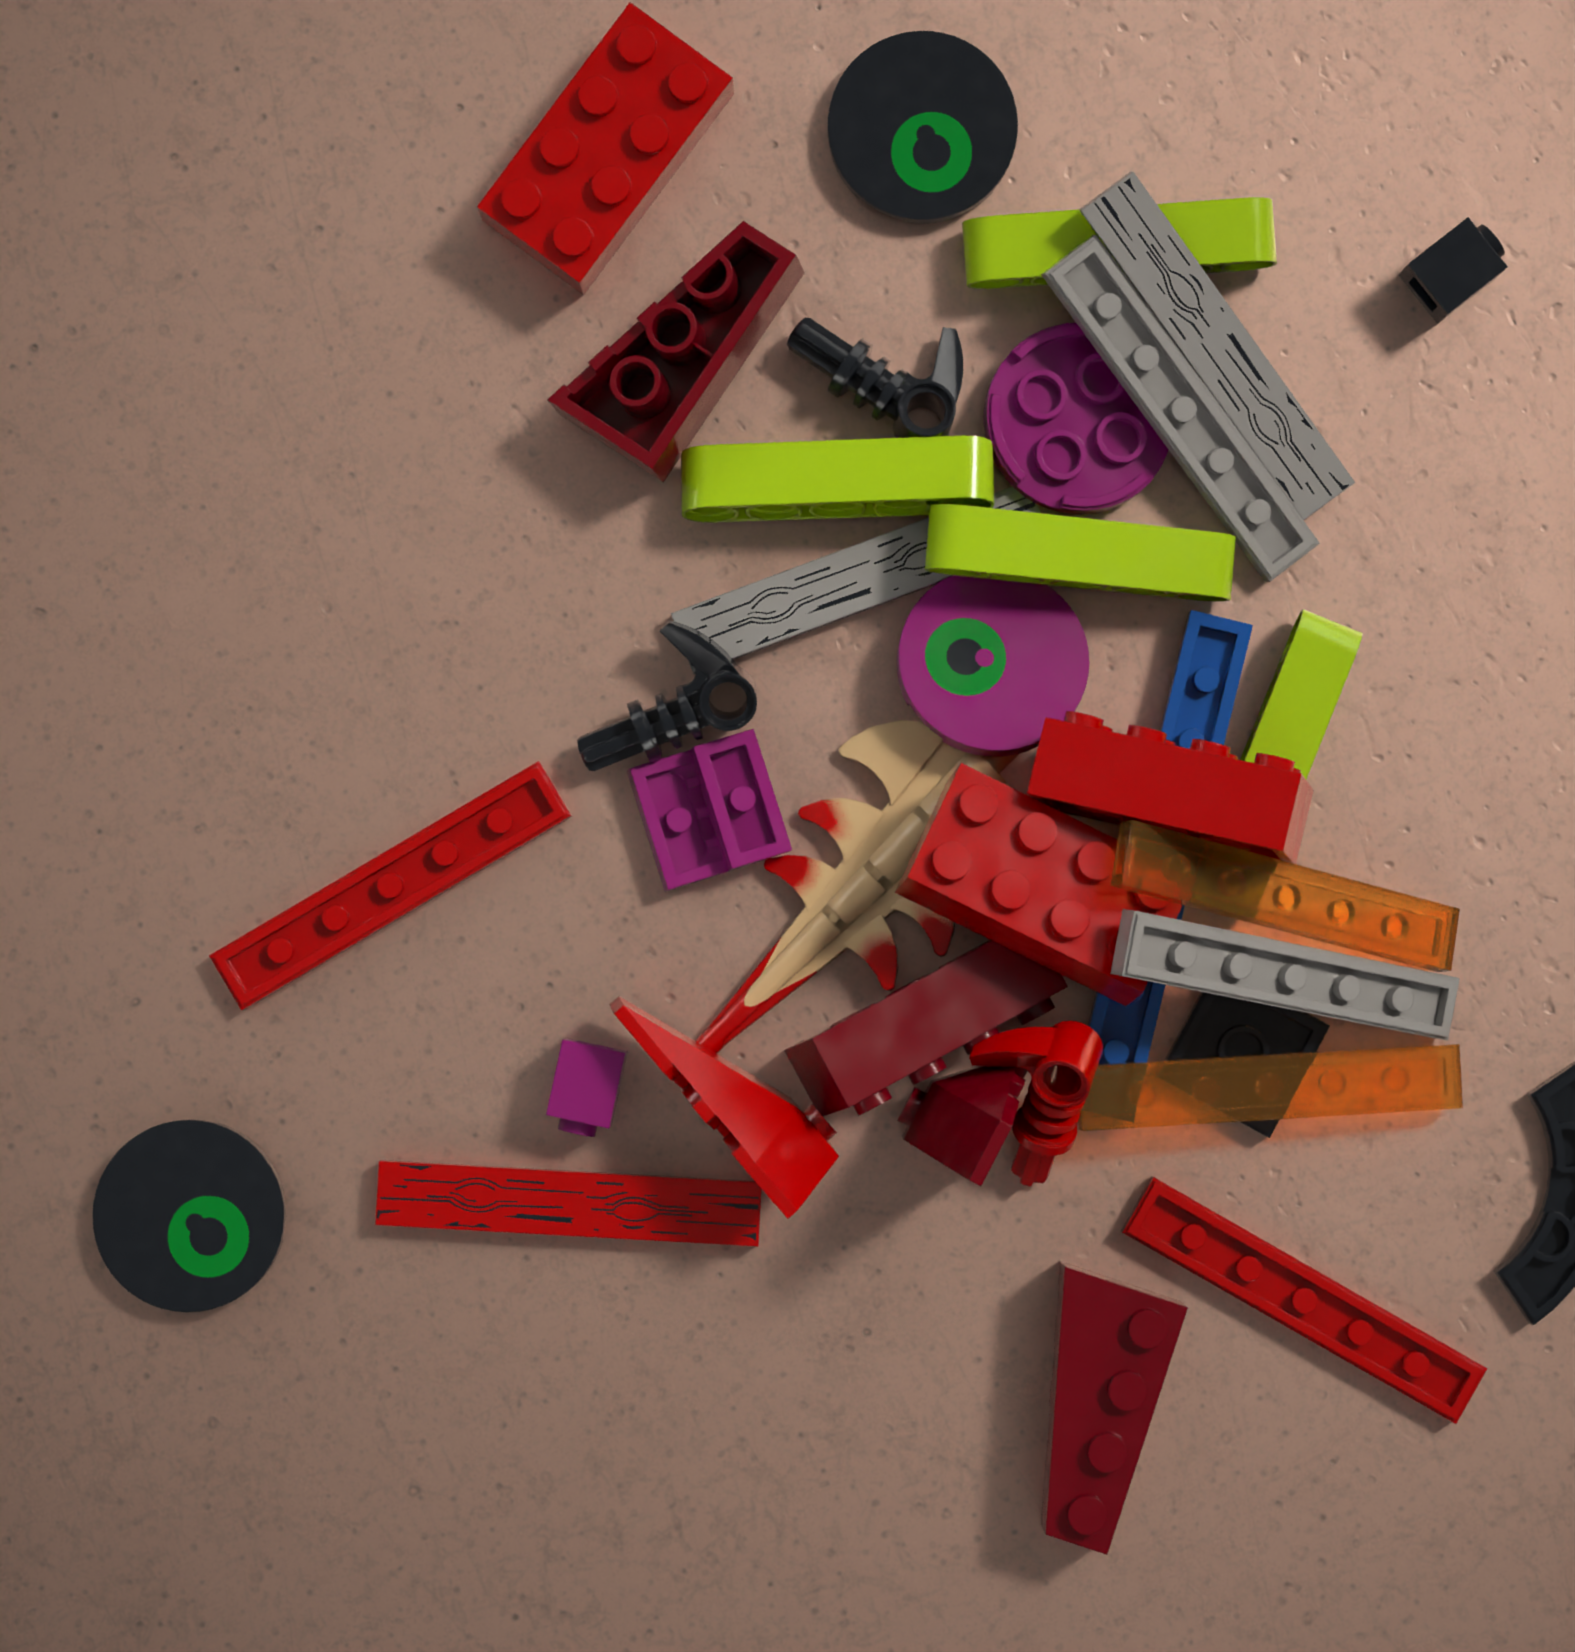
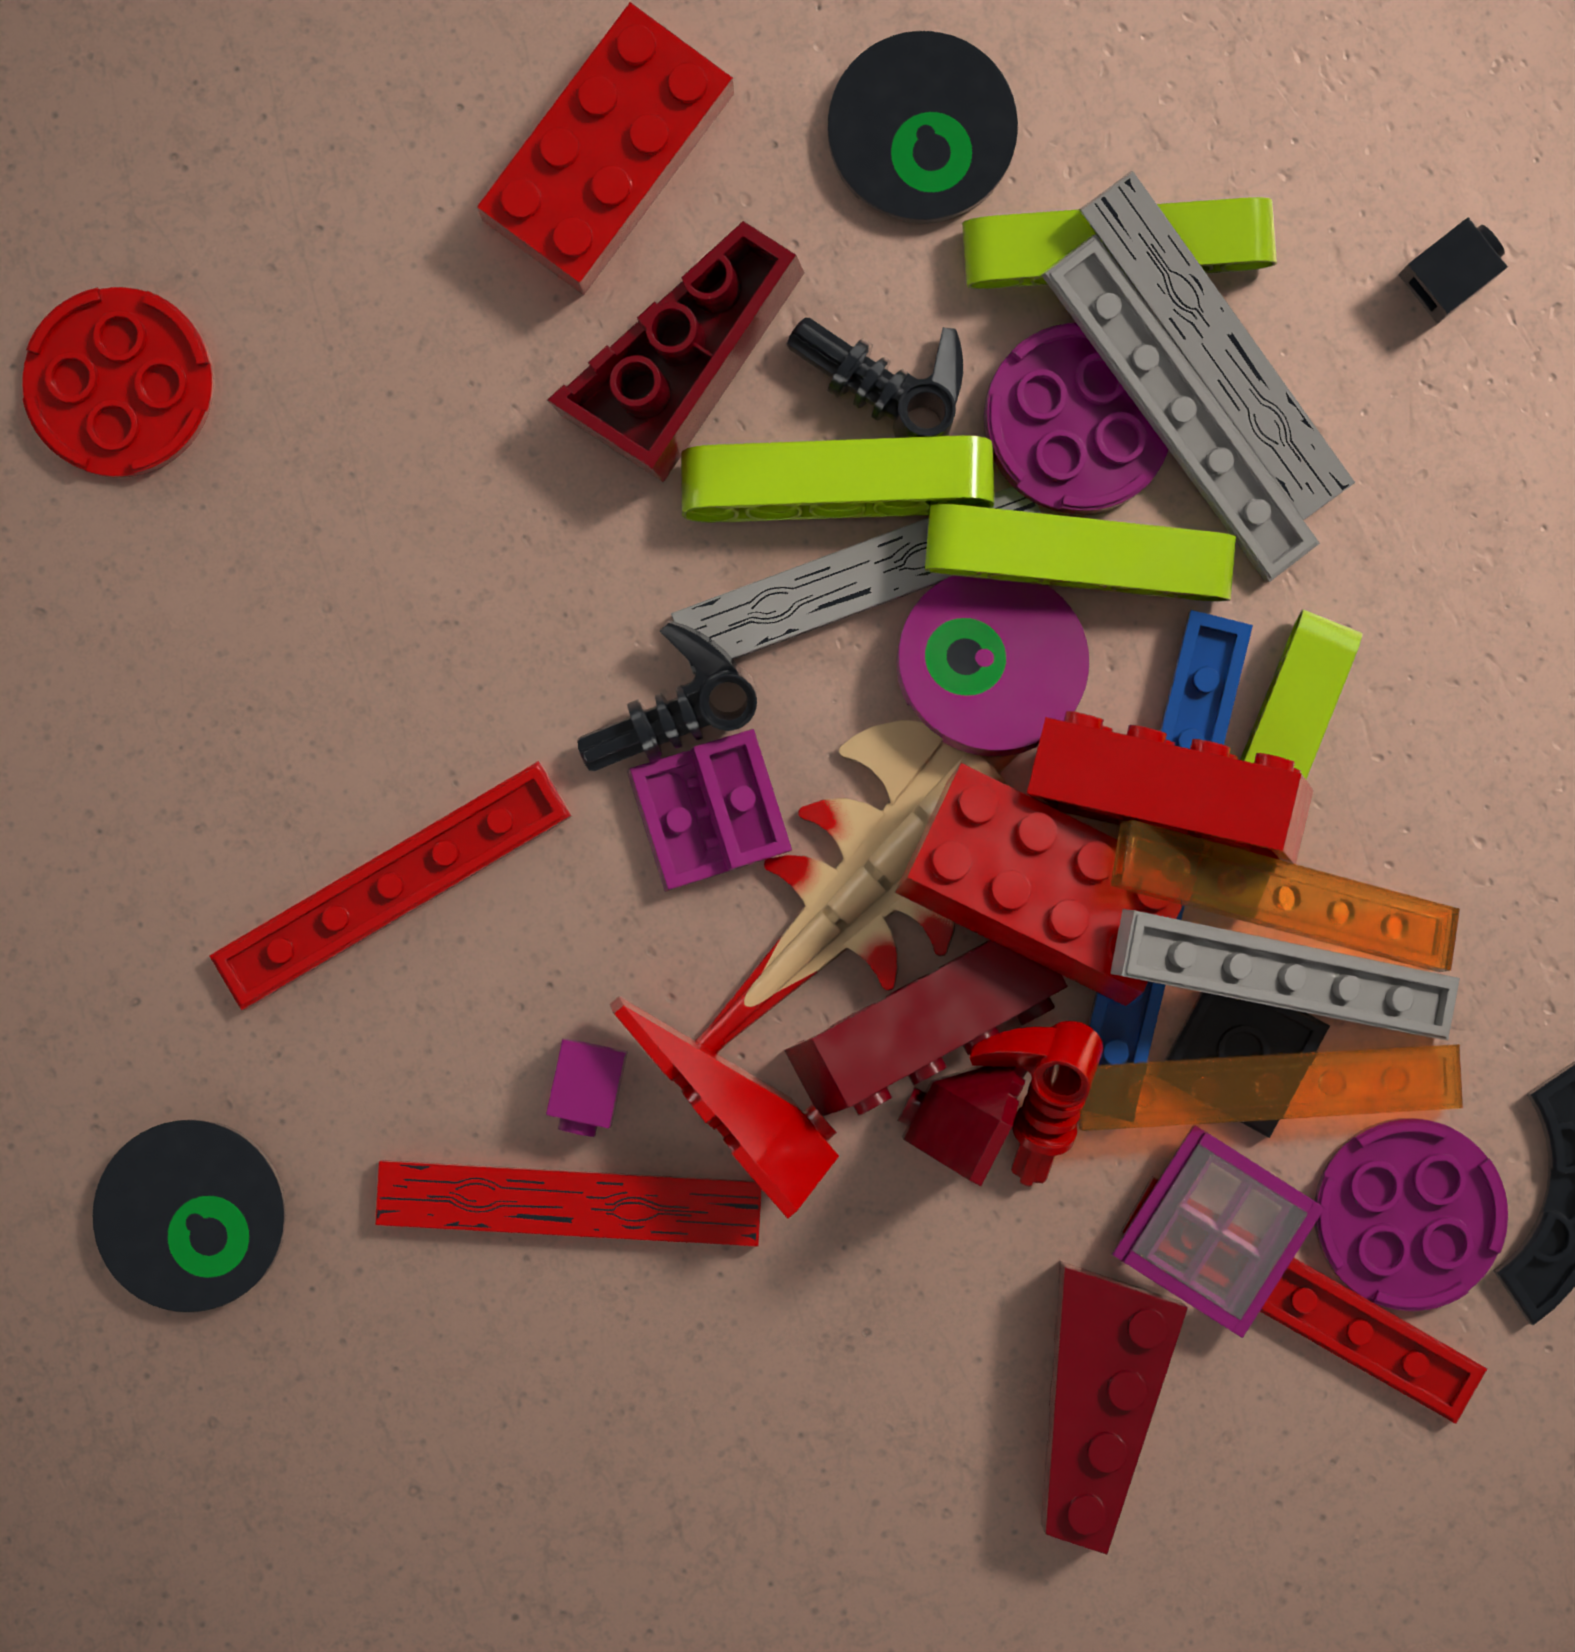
none -> red tile [22,287,214,478]
none -> clear piece [1112,1124,1325,1338]
none -> magenta tile [1315,1118,1508,1311]

